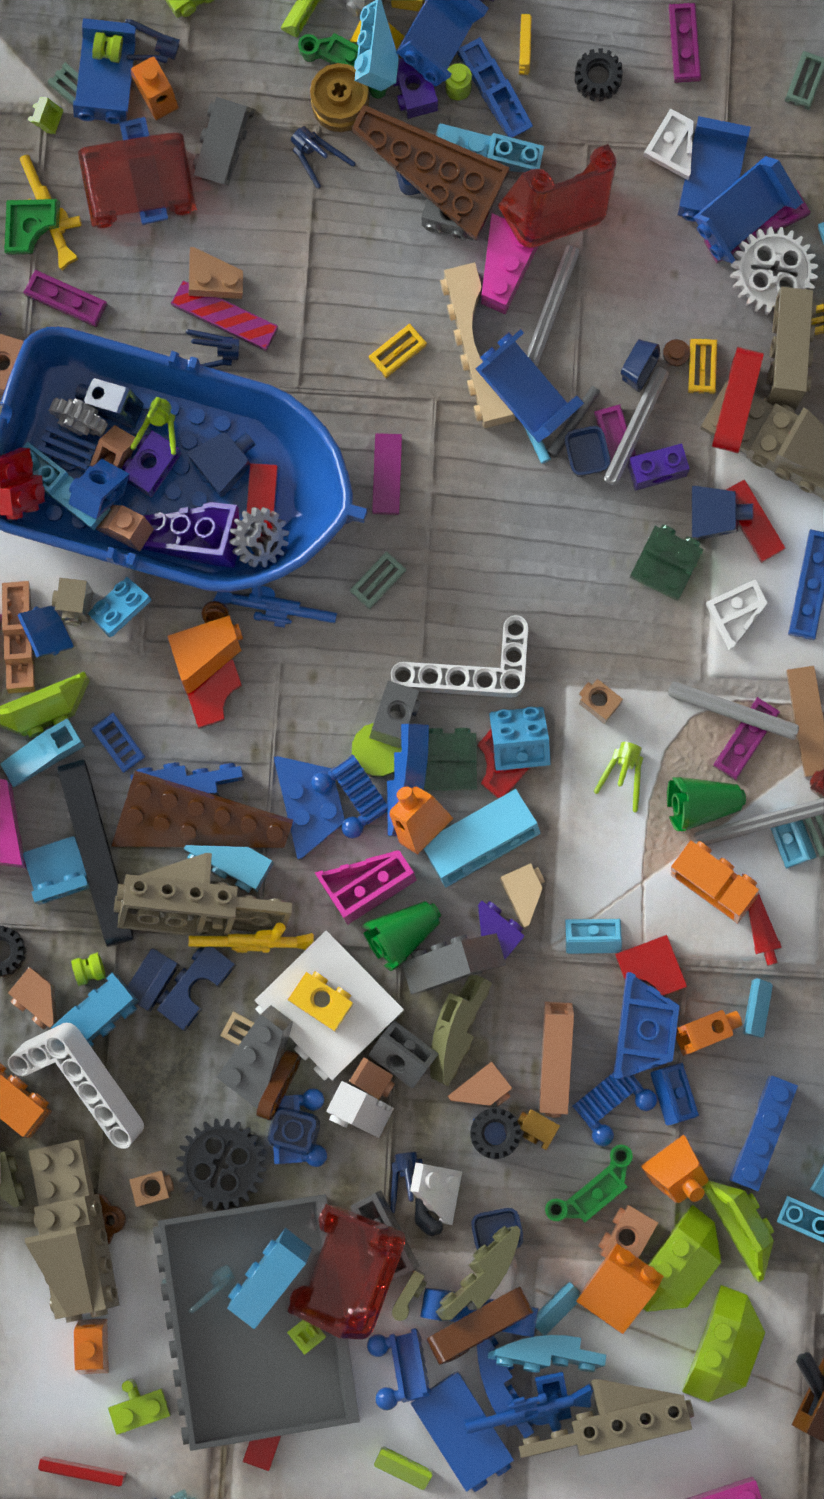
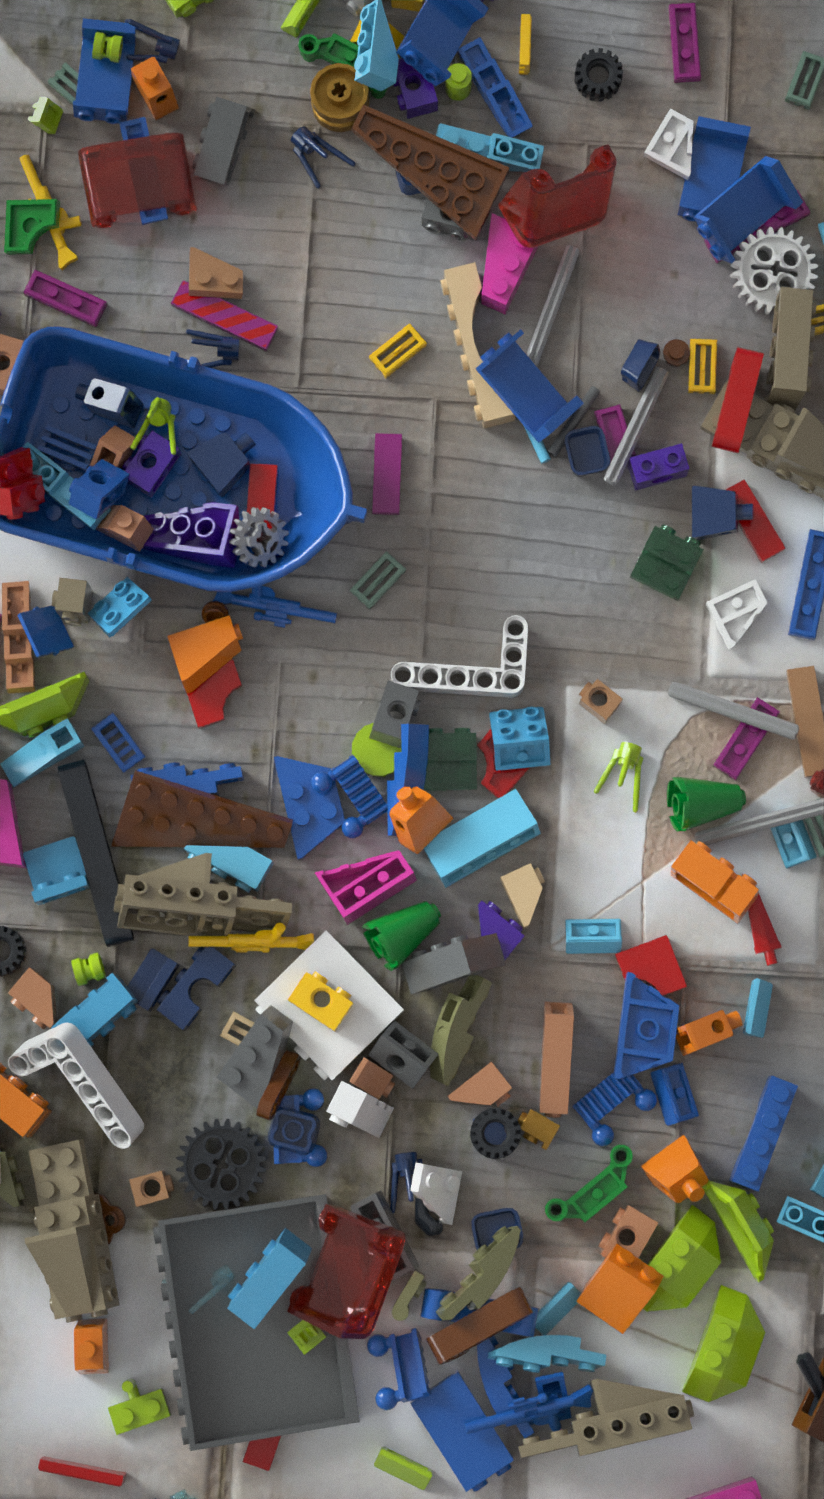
light grey gear [48,398,108,437] -> none

